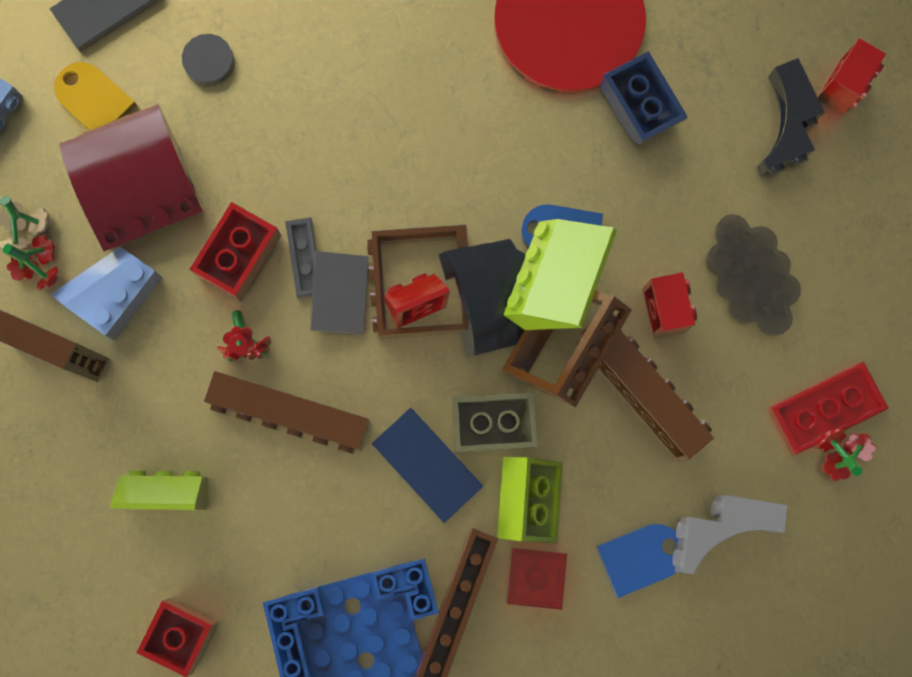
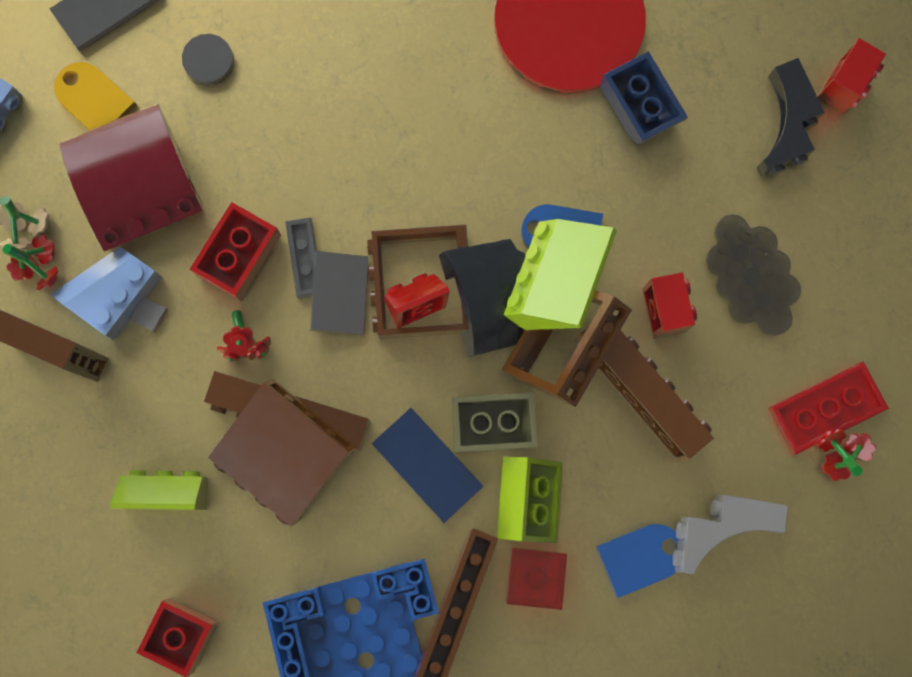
none -> light grey tile [130,297,168,332]
none -> reddish brown panel [208,379,356,527]

